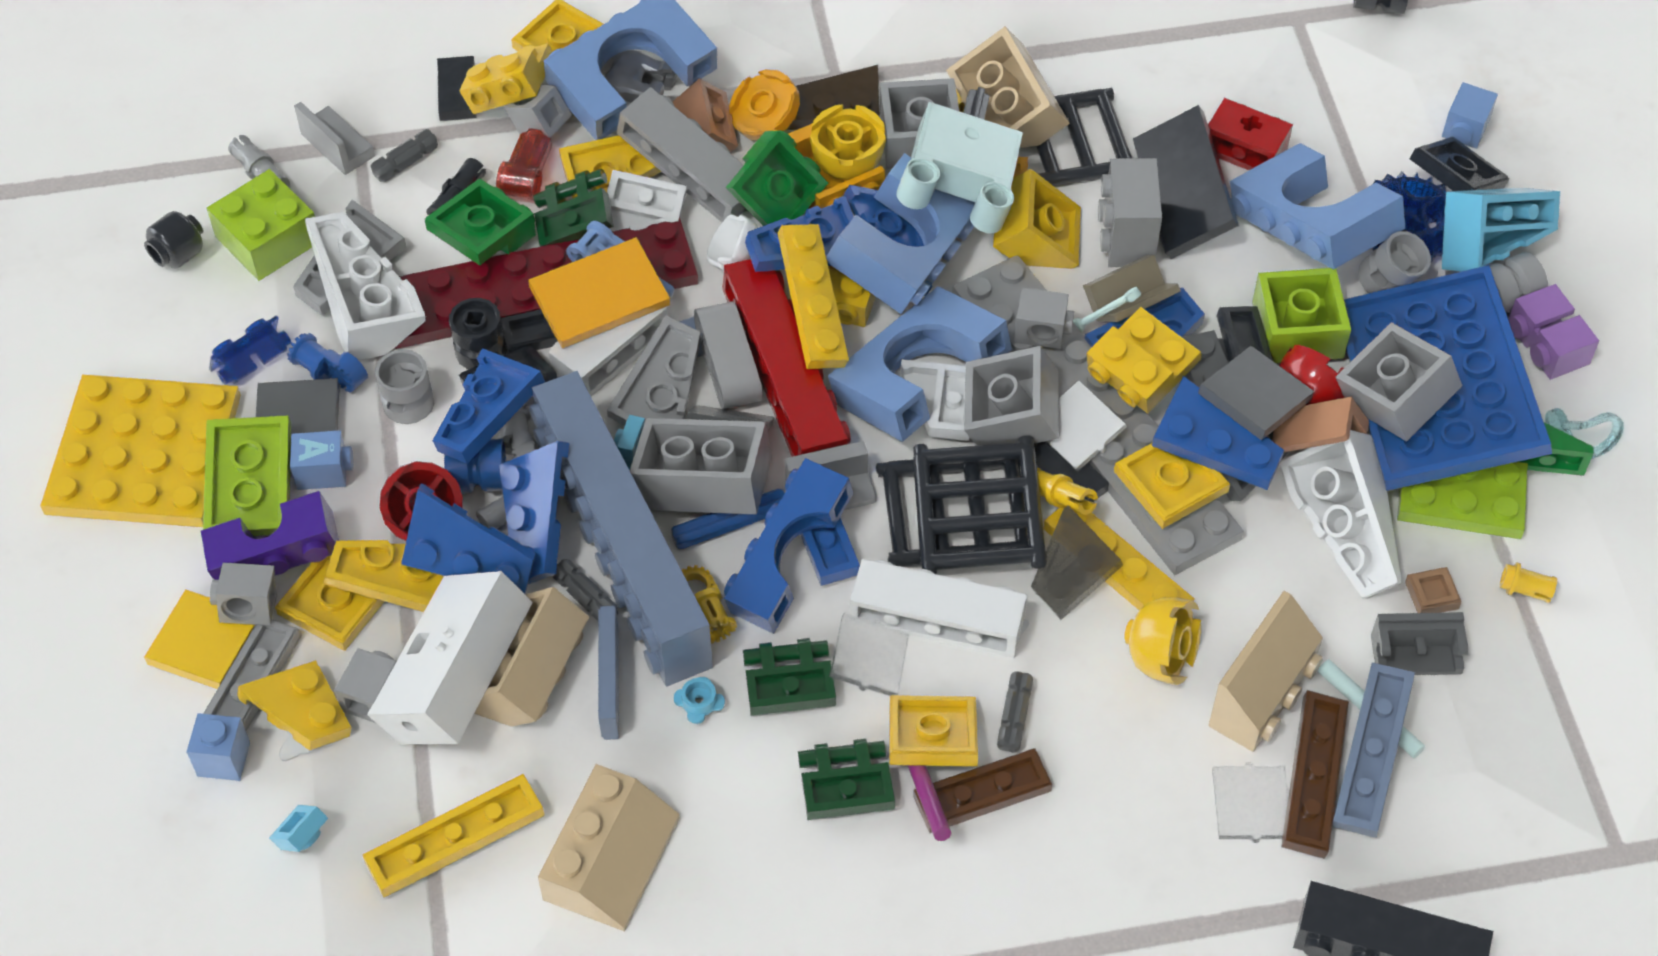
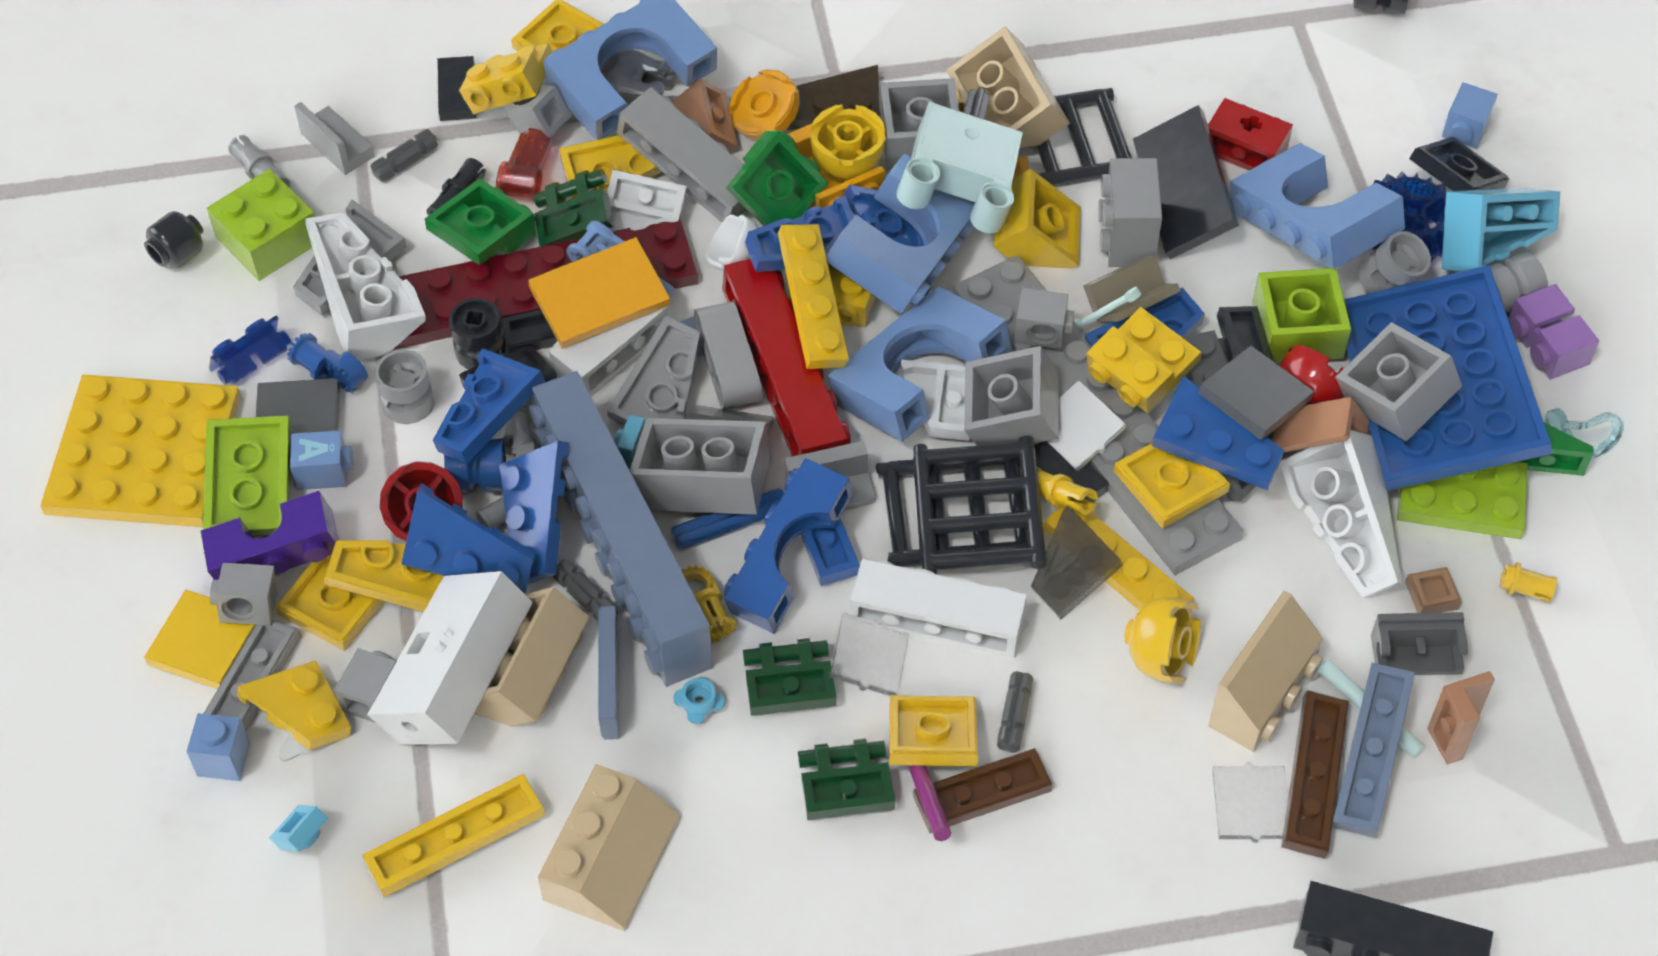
none -> nougat panel [1427,671,1495,765]

